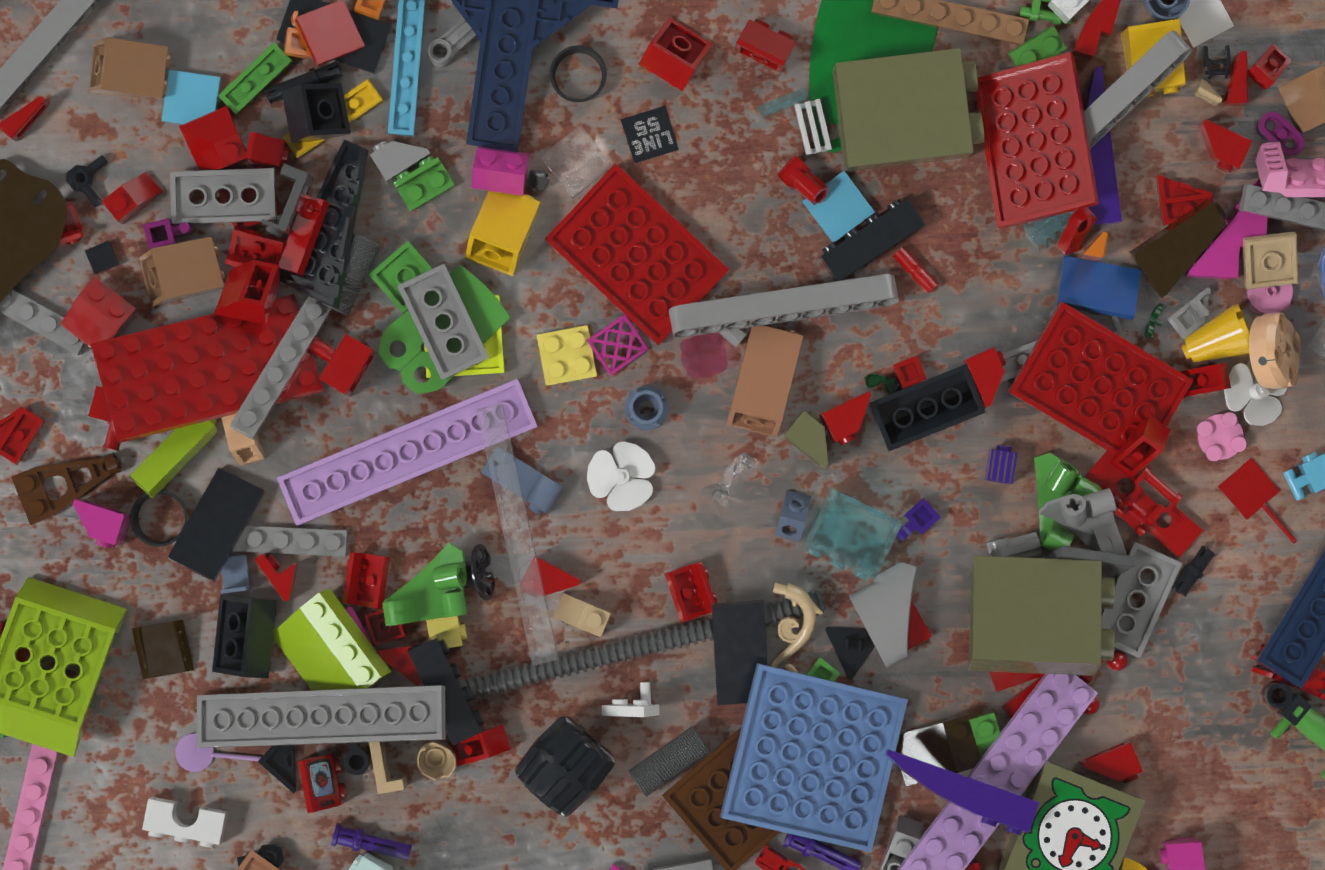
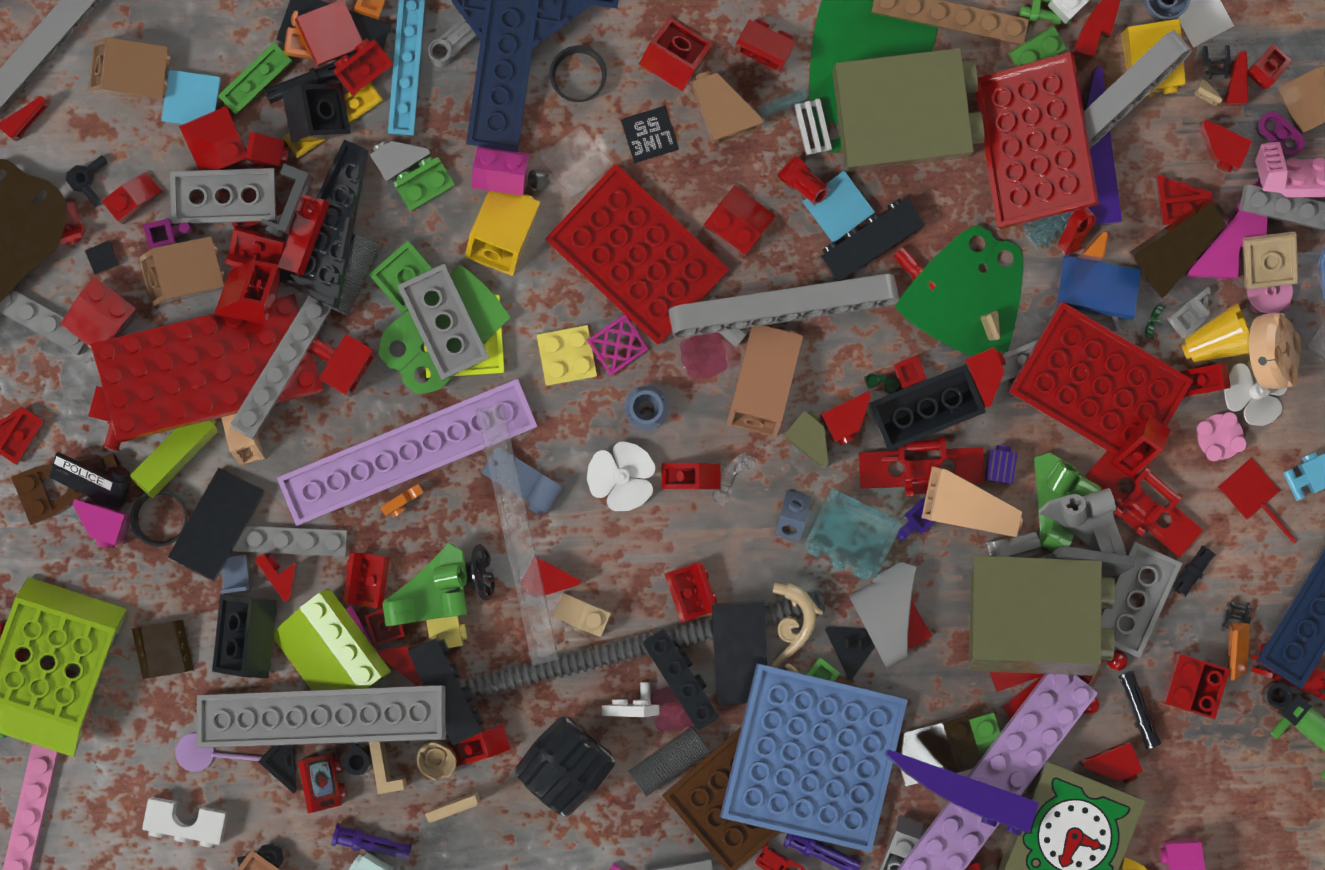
none -> black door [49,452,132,507]
none -> red bracket [333,38,393,96]
none -> orange plate [380,484,425,517]
none -> tan tile [425,791,481,823]
none -> black bracket [643,629,719,730]
none -> clear pink piece [651,686,694,732]
none -> red slope [662,463,721,490]
none -> medium nougat slope [692,71,763,146]
none -> red slope [703,185,776,257]
none -> red piece [859,437,985,497]
none -> green piece [894,225,1023,356]
none -> light nougat slope [922,467,1023,537]
none -> tan slope [980,310,1000,341]
none -> black pin [1118,670,1162,749]
none -> red slope [1160,653,1230,720]
none -> black piece [1221,599,1252,631]
none -> orange slope [1227,623,1250,680]

